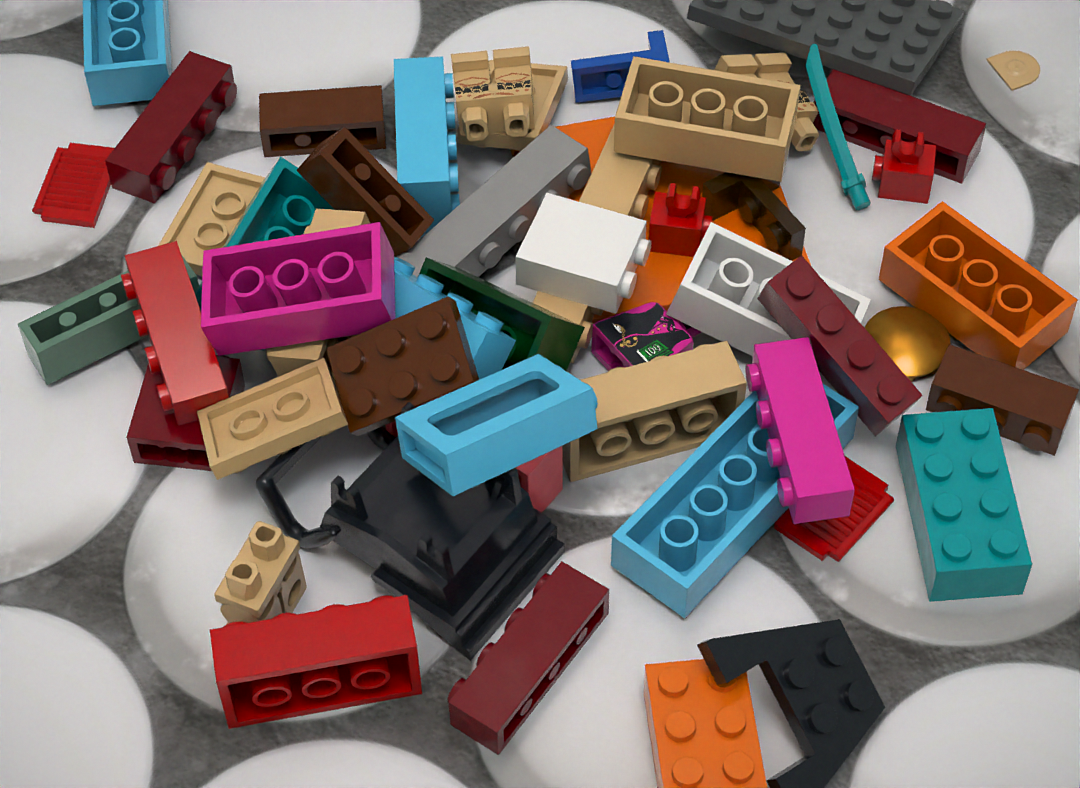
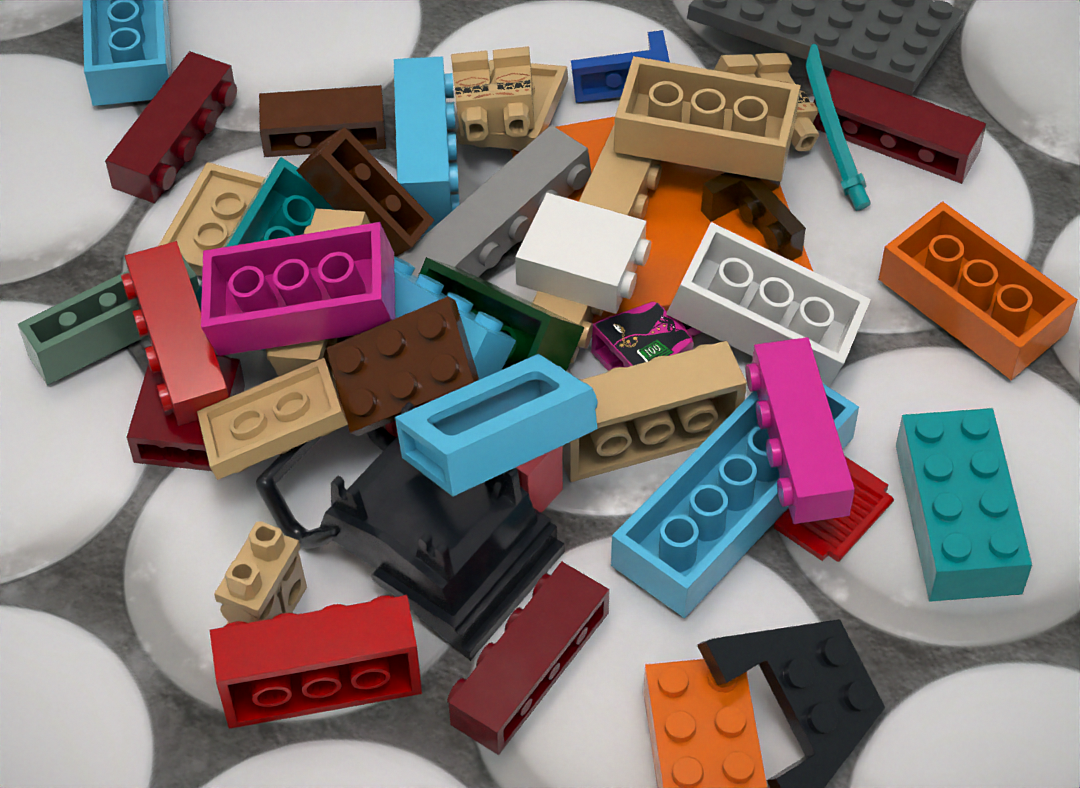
red window [32,142,114,228] -> none
red brick [649,183,713,257] -> none
dark red brick [757,255,923,437] -> none
pearl gold dish [865,306,951,382] -> none
red brick [872,129,936,204] -> none
reddish brown brick [926,344,1079,456] -> none
tan piece [986,51,1040,91] -> none

